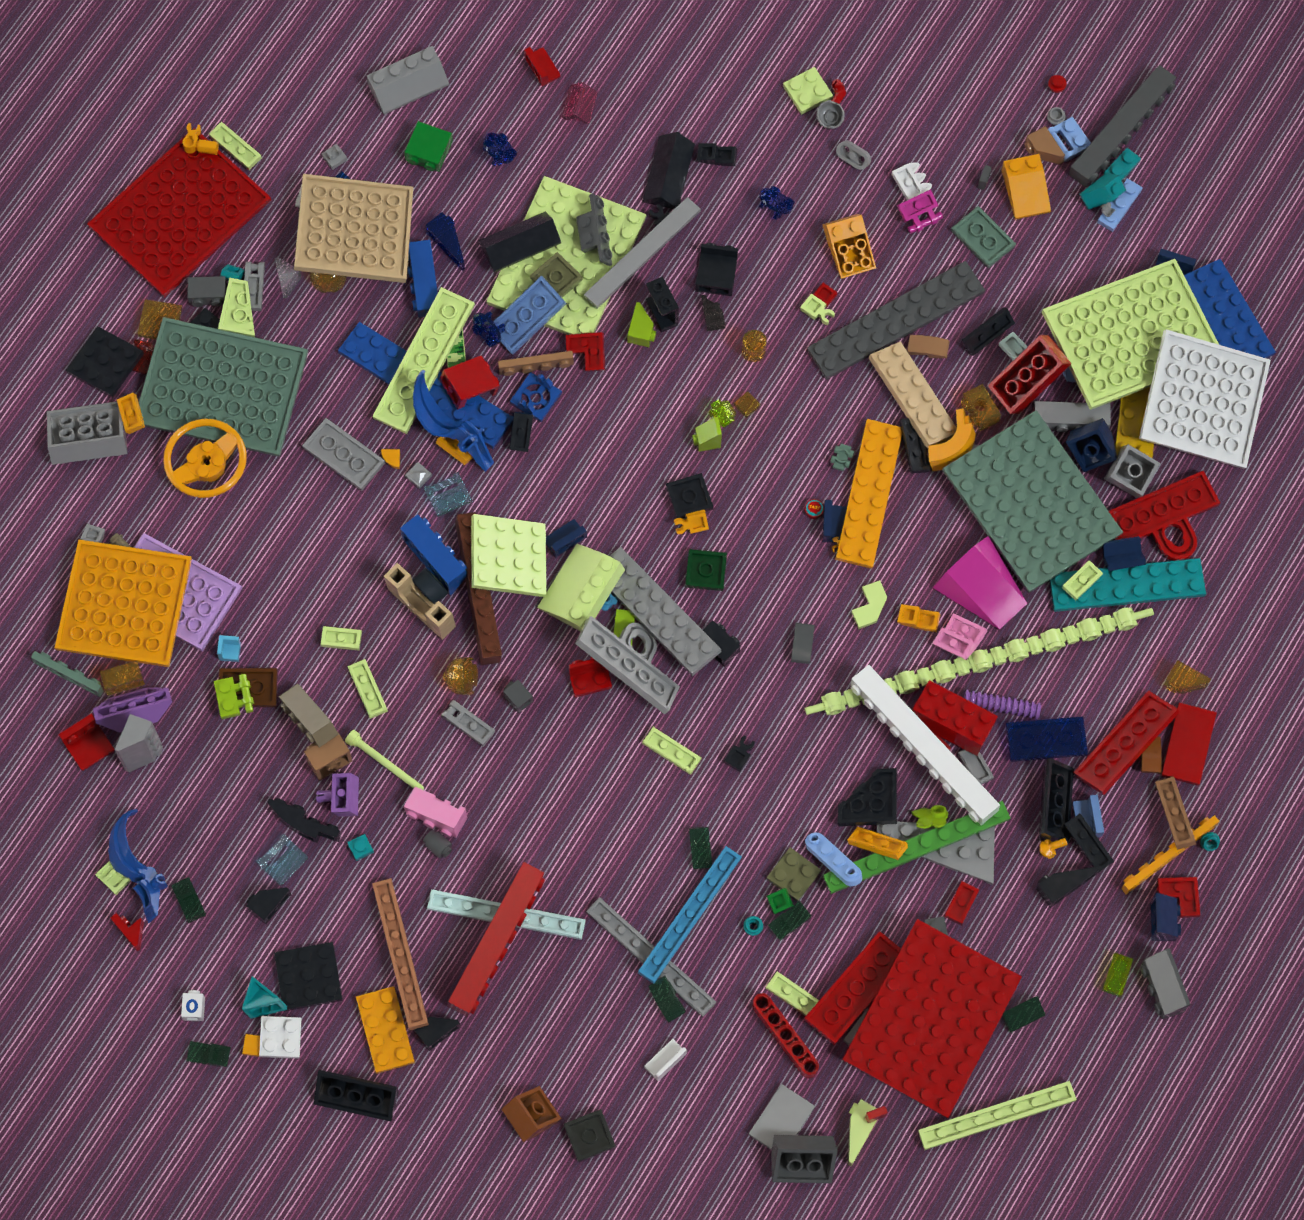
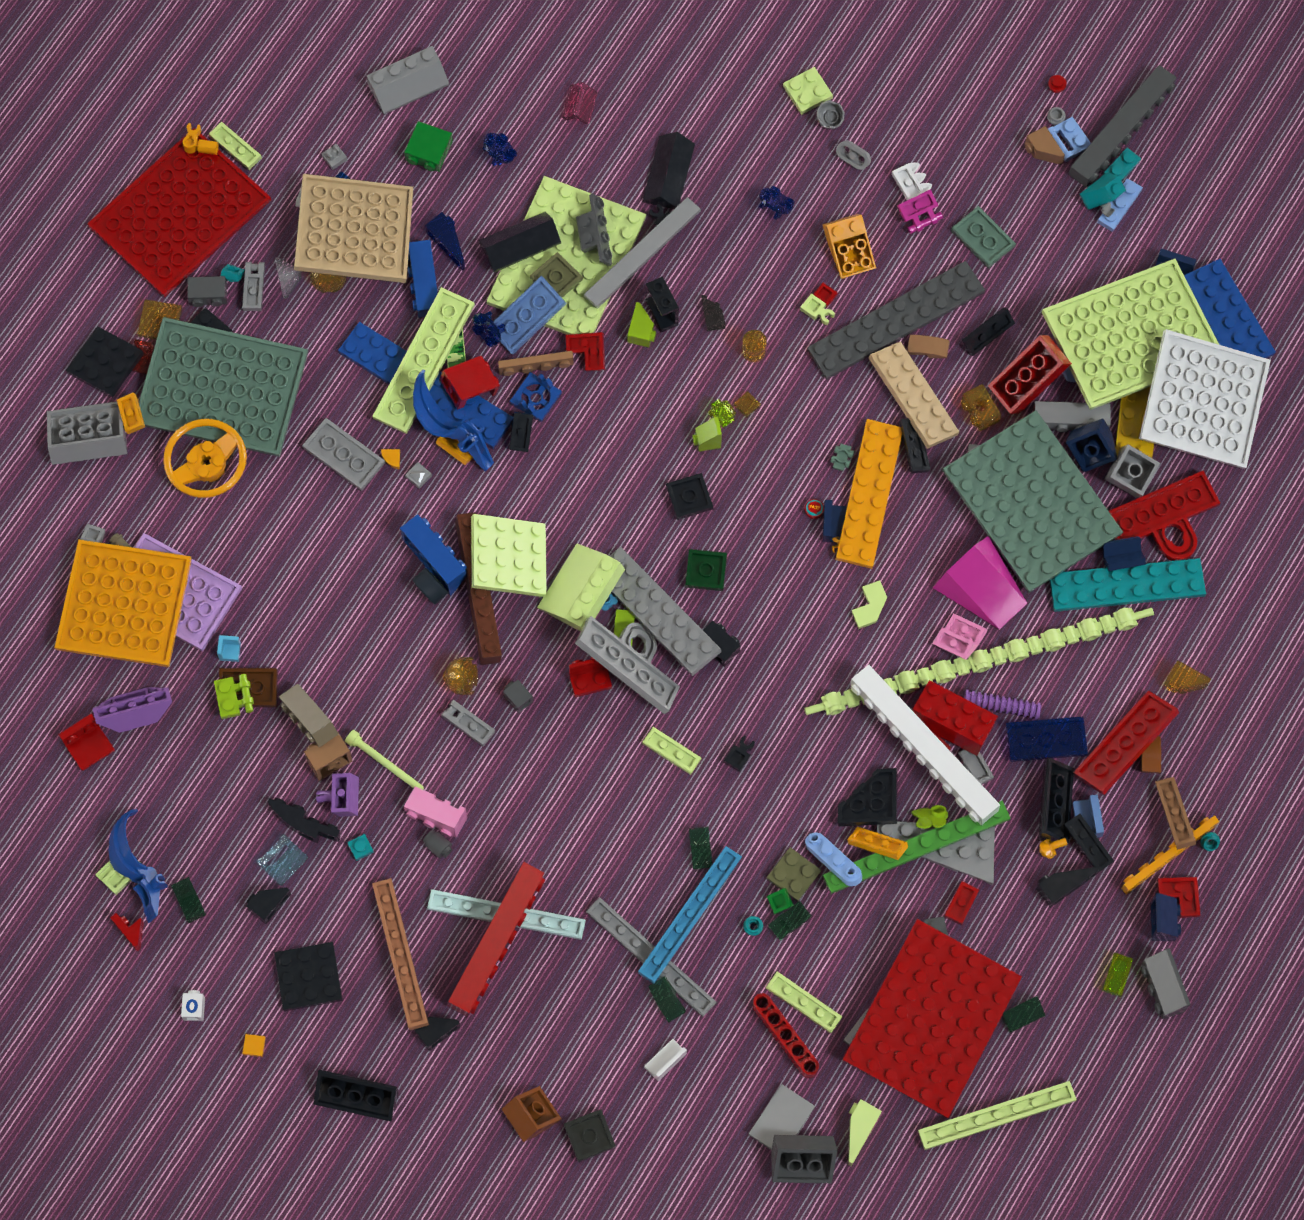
sand green plate [31,651,104,697] -> none
clear yellow brick [100,661,145,696] -> none
light grey slope [115,714,163,772] -> none
clear green slope [186,1041,231,1067] -> none
yellowish green wing [218,278,255,337] -> none
teal slope [242,976,287,1019] -> none
white plate [259,1016,301,1059] -> none
yellowish green plate [321,626,362,651] -> none
yellowish green tile [347,659,388,719] -> none
light orange plate [356,986,415,1074] -> none
tan arch [384,563,456,640] -> none
clear light blue plate [423,472,472,517] -> none
red panel [524,47,560,86] -> none
dark blue panel [546,519,587,558] -> none
light orange plate [674,510,709,534] -> none
black panel [695,243,738,296] -> none
black slope [697,143,737,166] -> none
dark grey slope [791,623,815,664] -> none
red plate [804,931,901,1045] -> none
red arm [831,79,846,104] -> none
red tile [865,1106,888,1123] -> none
light orange slope [897,604,940,633] -> none
light orange arch [928,409,975,471] -> none
dark grey tile [978,165,992,190] -> none
light aqua plate [998,332,1028,361] -> none
light orange slope [1001,154,1051,220] -> none
yellowish green plate [1062,561,1103,601] -> none
red tile [1161,702,1217,786] -> none

